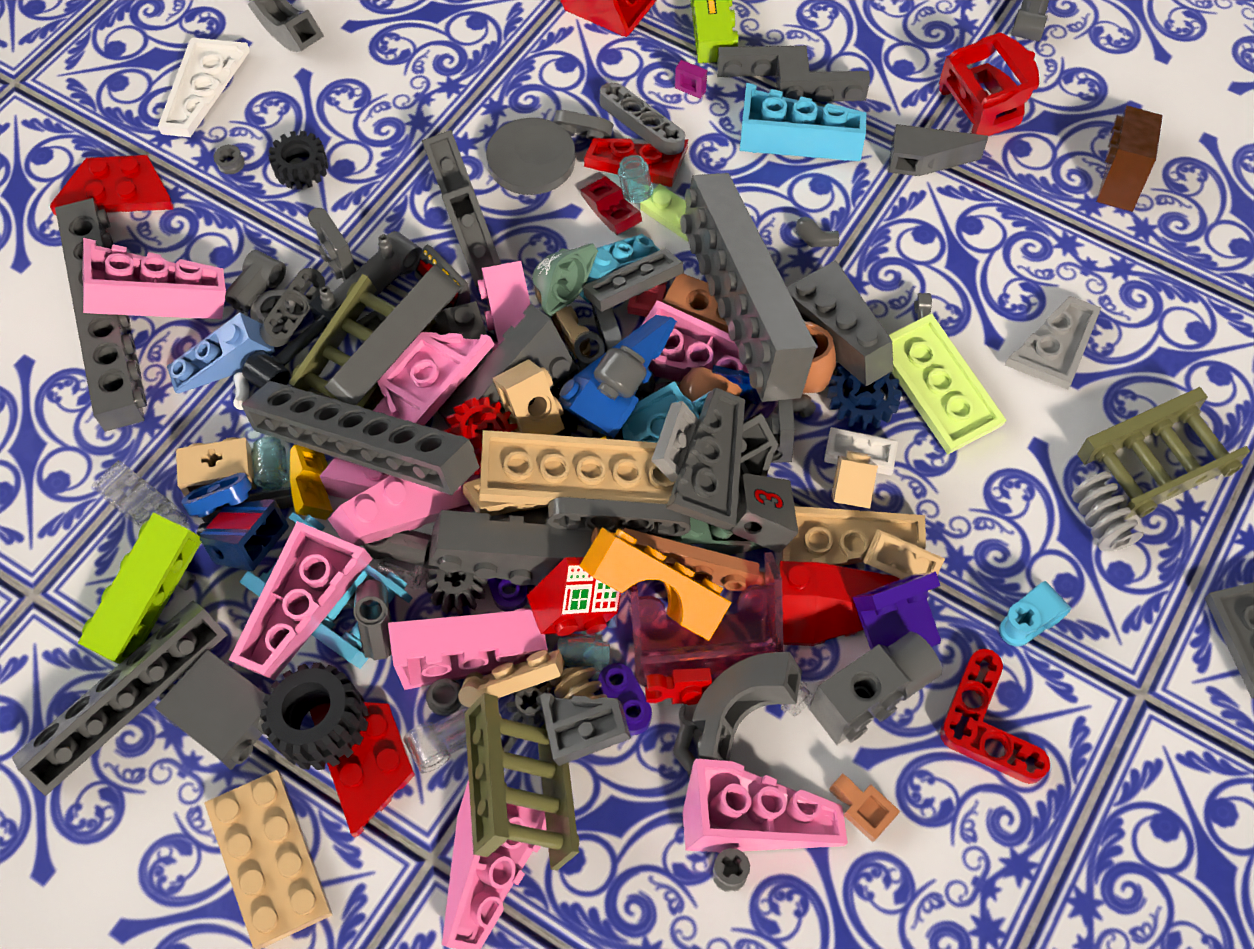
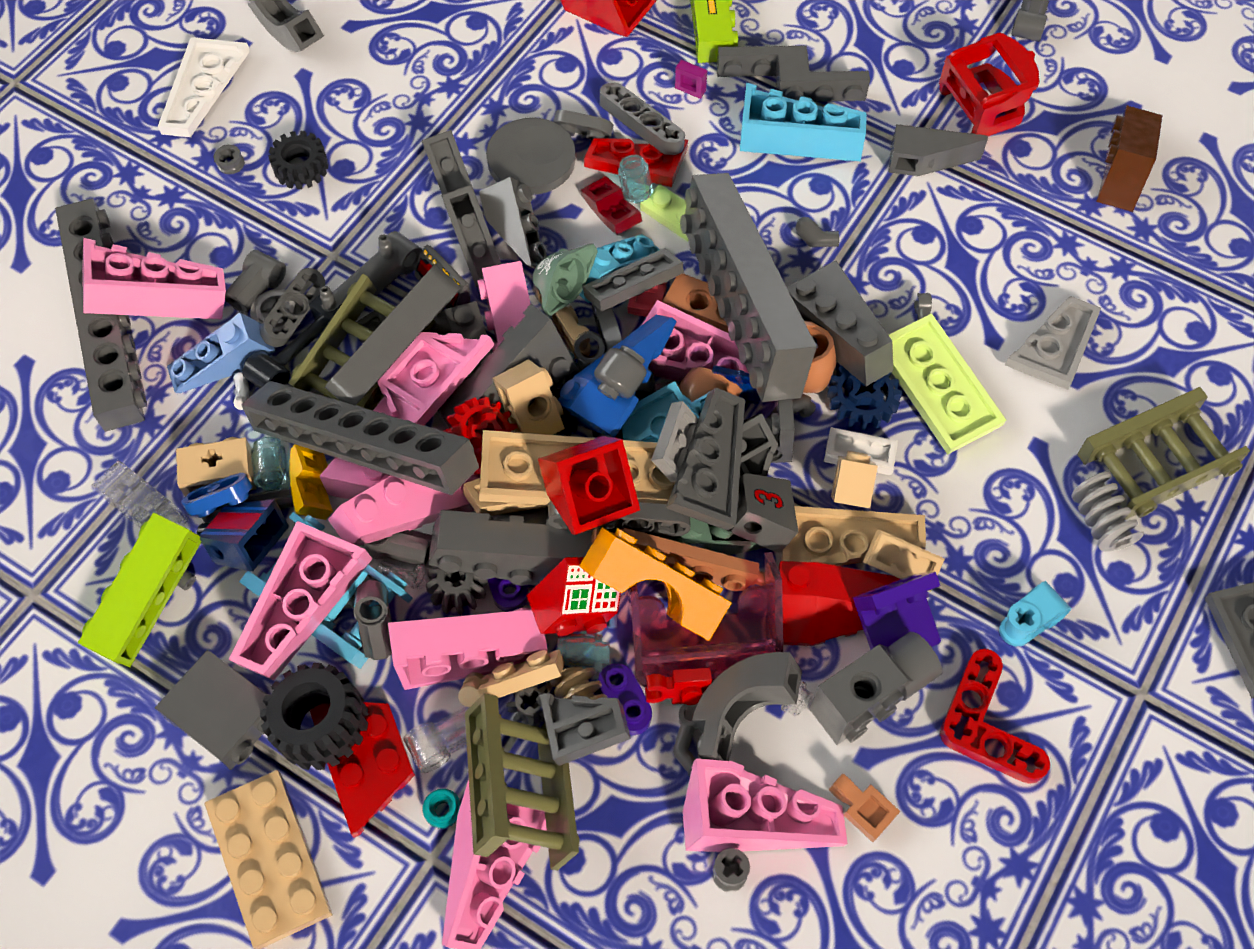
dark grey brick [12,601,228,796] -> none
red wing [50,155,174,215] -> none
dark grey plate [308,208,356,281] -> none
dark grey plate [426,678,462,716] -> none
none -> teal plate [422,789,461,829]
none -> dark grey slope [479,177,547,269]
none -> red slope [538,436,640,535]

